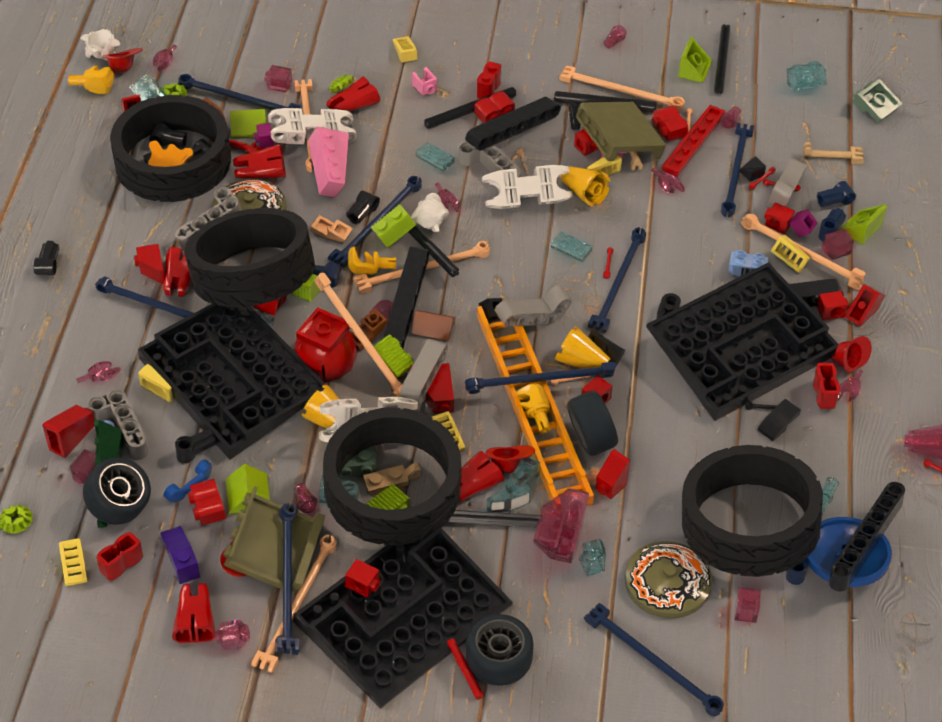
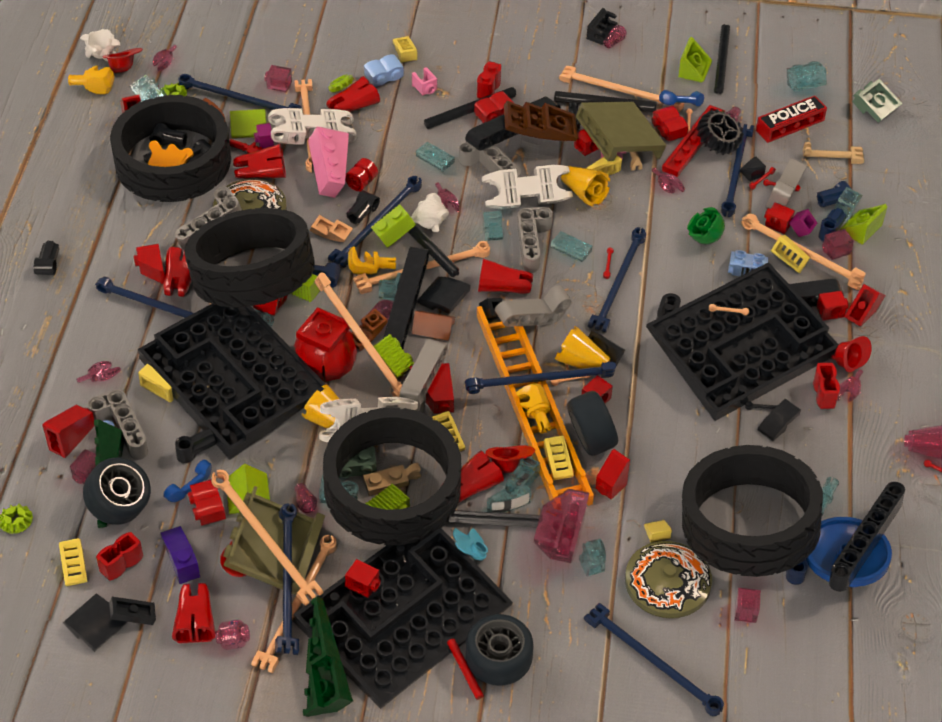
none -> black slope [63,593,127,652]
none -> black plate [109,596,156,625]
none -> light nougat hinge [211,469,323,606]
none -> dark green wedge [303,597,353,717]
none -> red wheel [345,158,378,192]
none -> light blue brick [364,54,404,87]
none -> clear light blue panel [379,273,402,301]
none -> black slope [417,276,470,314]
none -> medium azure plate [453,528,488,561]
none -> red piece [478,259,533,294]
none -> clear light blue panel [483,211,503,241]
none -> reddish brown slope [504,101,578,141]
none -> light grey beam [517,207,553,273]
none -> light yellow slope [544,436,574,480]
none -> black hinge [586,8,618,45]
none -> light yellow slope [644,520,672,543]
none -> blue bar [659,90,704,107]
none -> green cylinder [687,207,725,245]
none -> black gear [696,109,744,155]
none -> light nougat hinge [709,304,749,315]
none -> brick [756,95,827,143]
none -> clear light blue panel [834,187,863,220]

